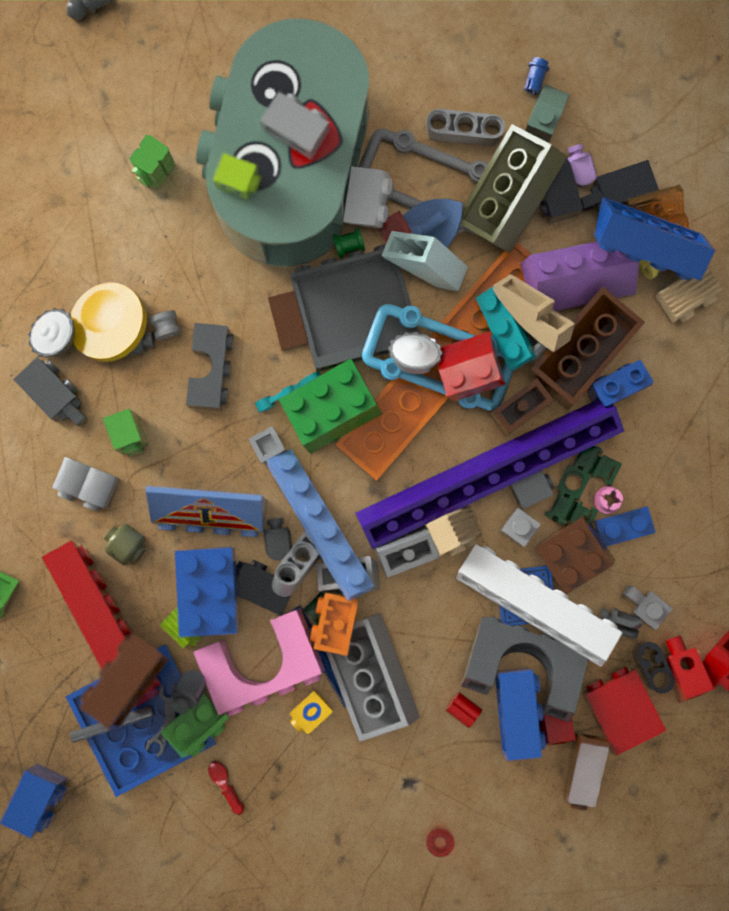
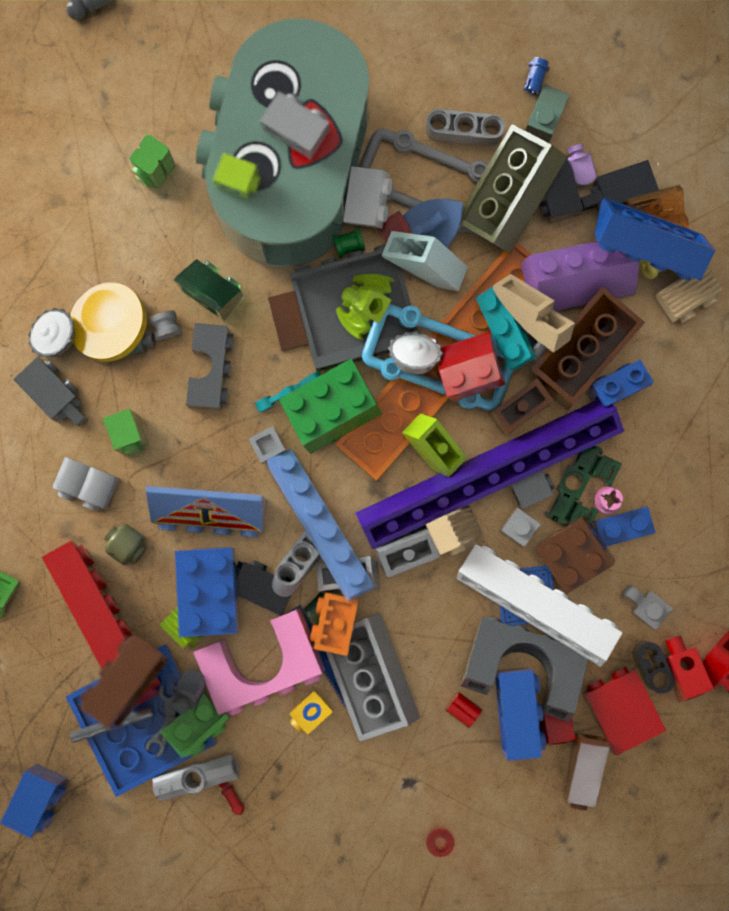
dark grey arm [263,517,292,561] -> none
dark grey arm [599,607,643,639] -> none
none -> light grey piece [152,753,240,801]
none -> clear green slope [174,259,243,321]
none -> lime animal [336,273,394,341]
none -> lime brick [402,413,467,477]

